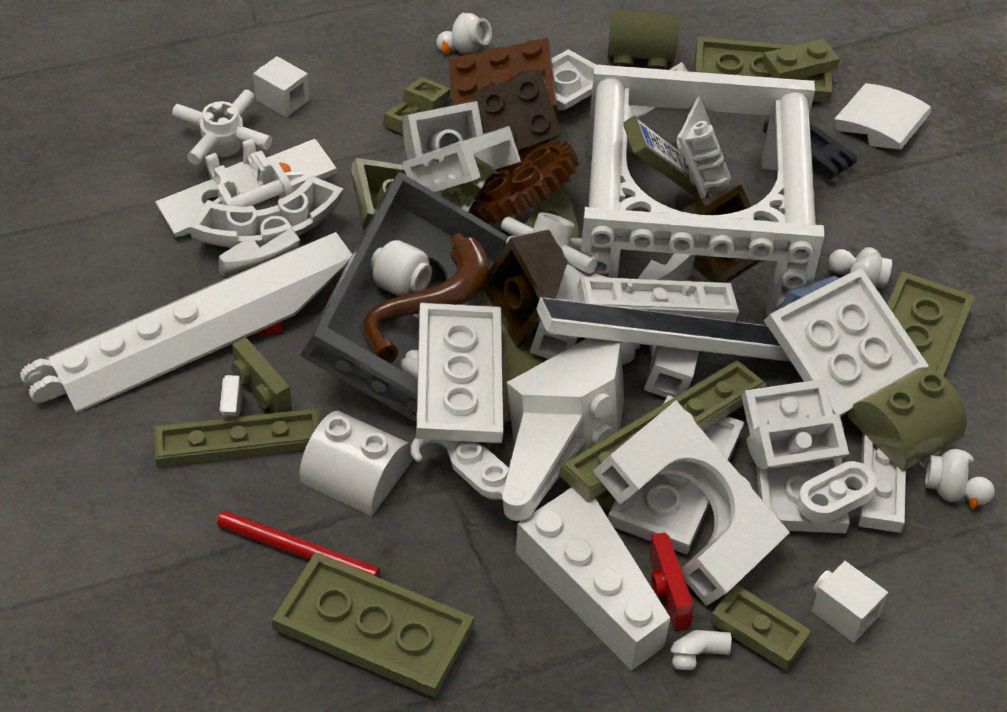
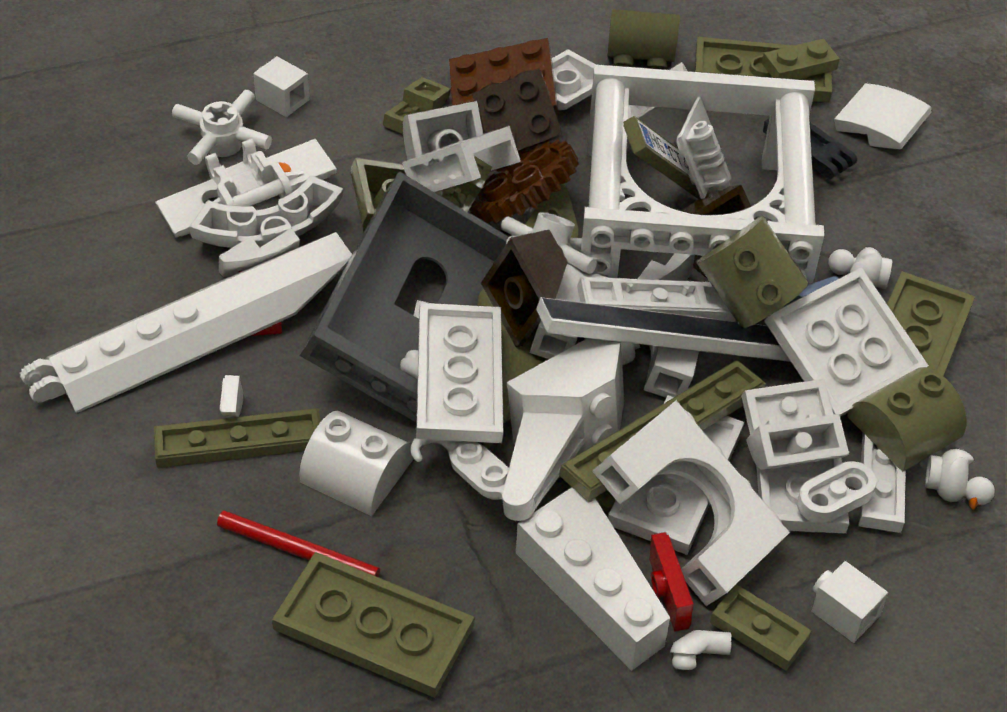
olive plate [231,337,292,413] -> none
reddish brown animal [363,233,489,363] -> none
white head [370,240,432,296] -> none
white animal [436,13,492,56] -> none
none -> olive brick [696,216,809,328]

